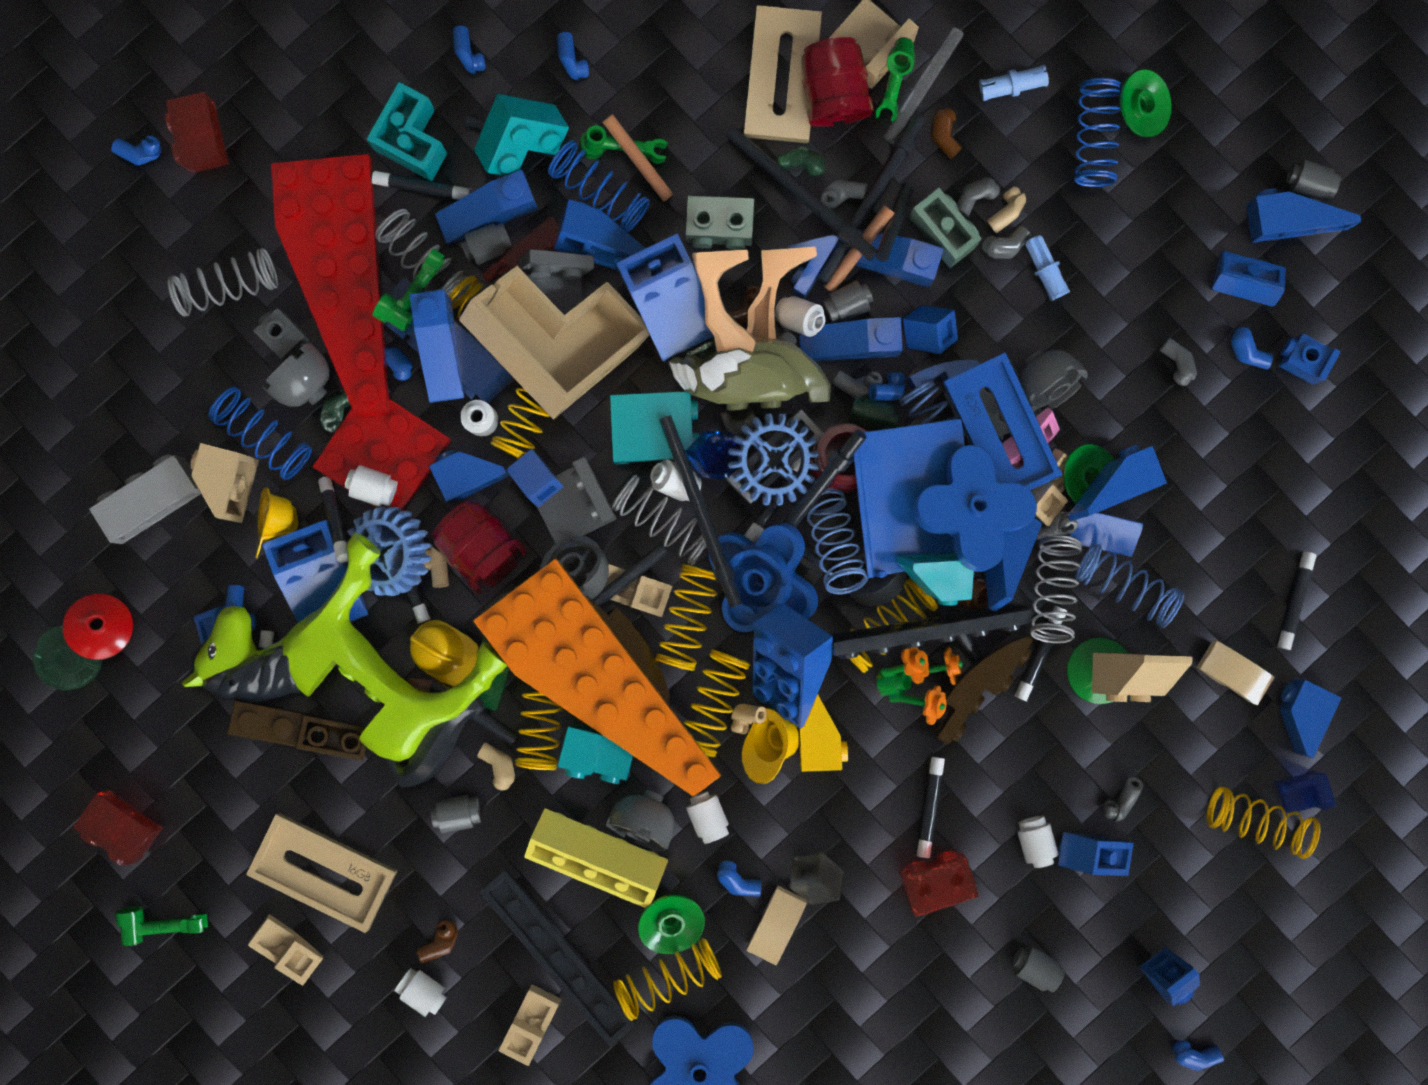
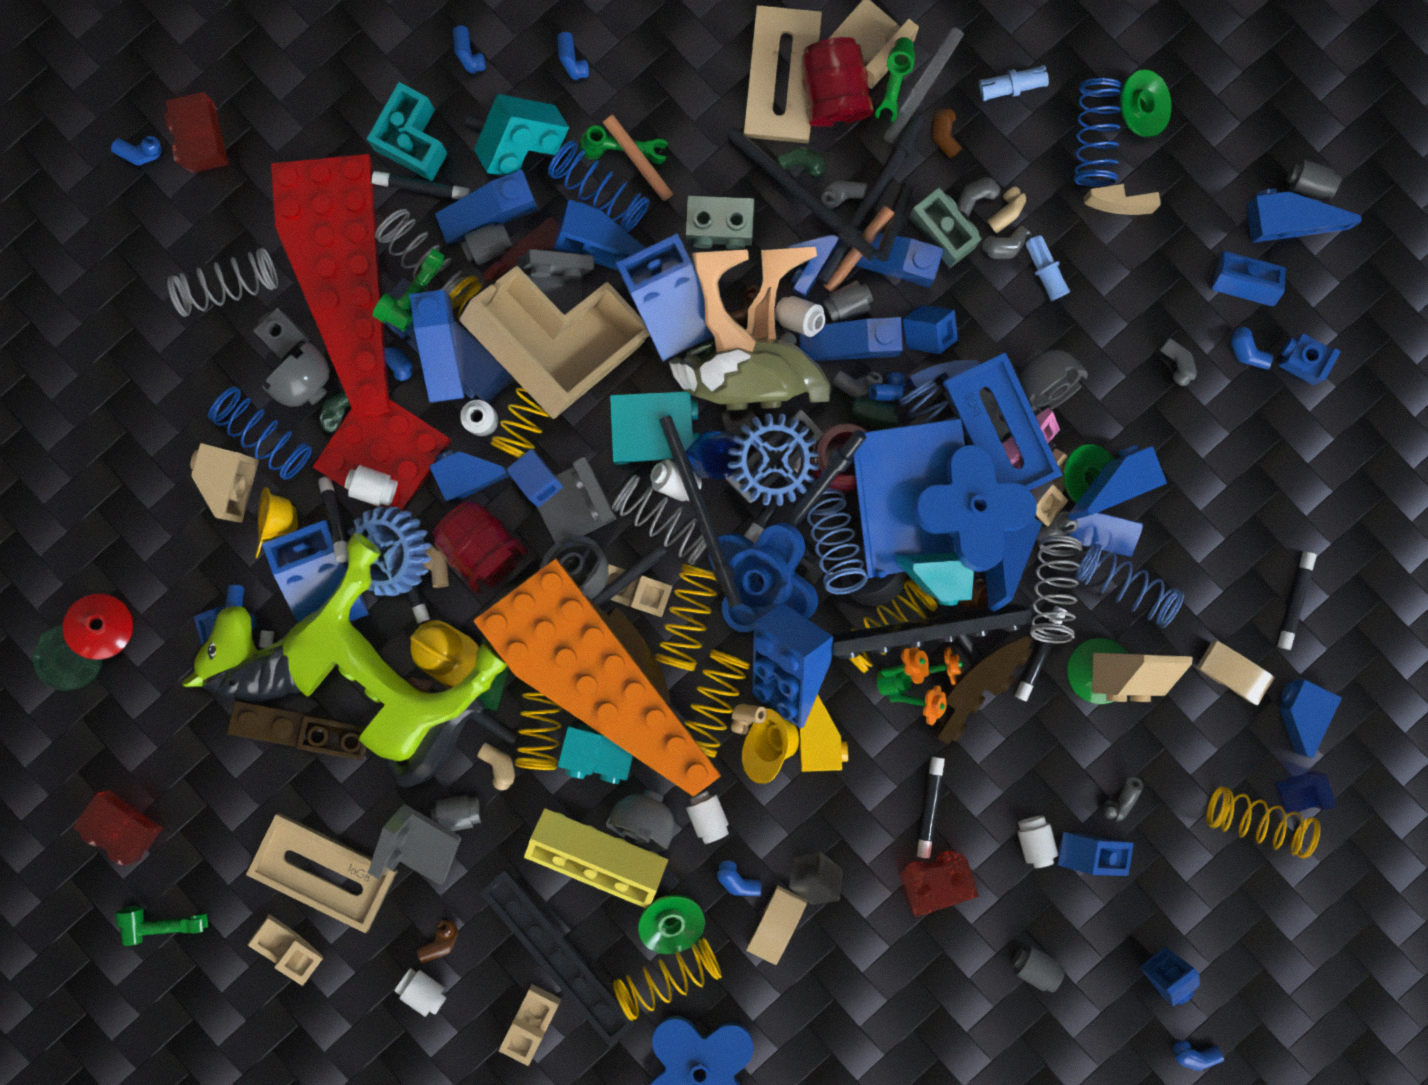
light grey brick [89,454,201,544] -> none
none -> dark grey bracket [368,804,461,885]
none -> tan slope [1084,184,1161,215]

